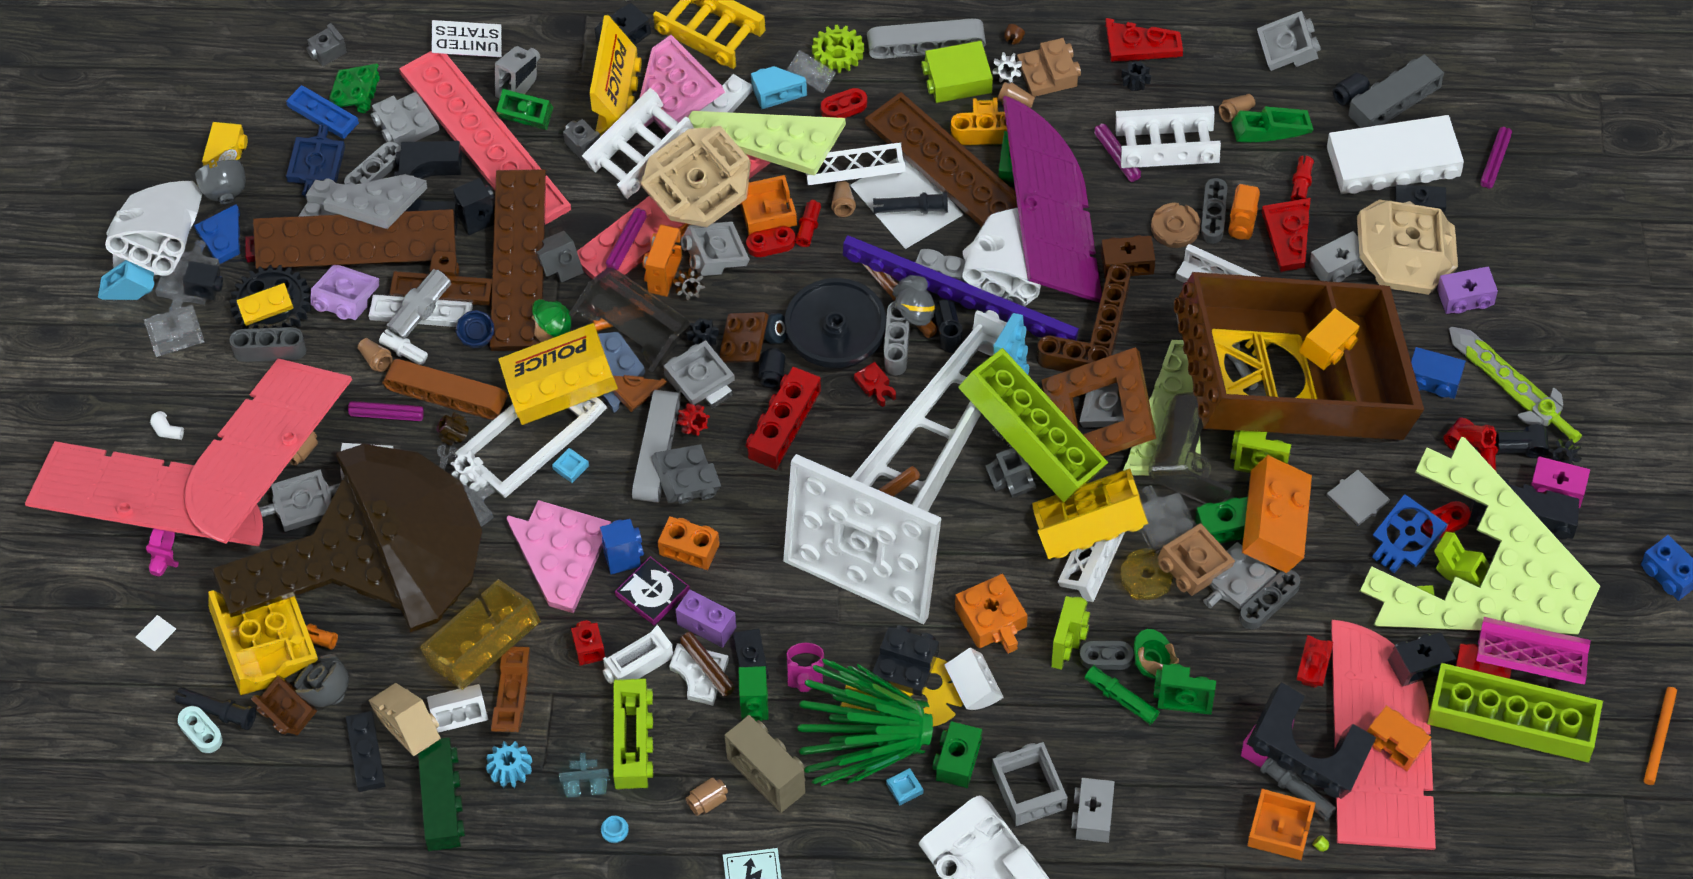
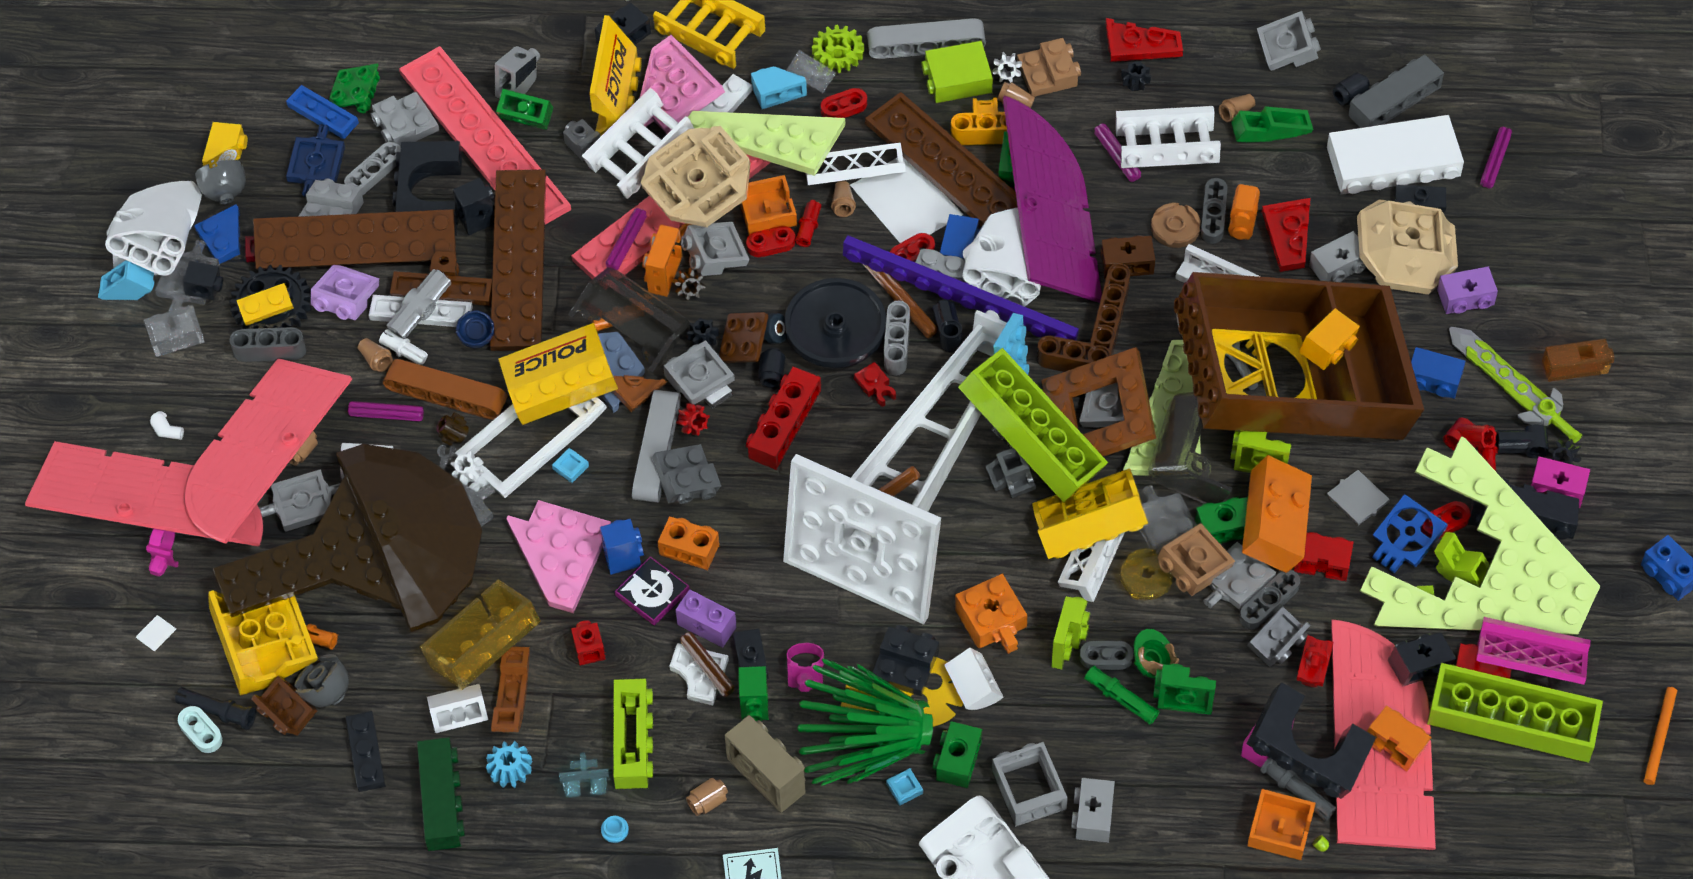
flat silver brick [307,23,347,66] -> none
light grey plate [323,174,427,229] -> none
tan wedge [369,683,441,756] -> none
white sticker [432,20,502,57] -> none
green piece [531,299,571,342] -> none
dark grey brick [536,231,584,283] -> none
white window [603,625,673,684] -> none
black pin [873,191,948,215] -> none
dark grey hair [893,275,935,326] -> none
reddish brown hinge [1004,24,1025,45] -> none
red pin [1290,156,1314,201] -> none
none -> red plate [890,233,935,262]
none -> blue brick [940,214,981,260]
none -> flat silver bracket [1247,607,1310,667]
none -> red brick [1294,532,1354,581]
none -> clear orange brick [1542,339,1614,382]

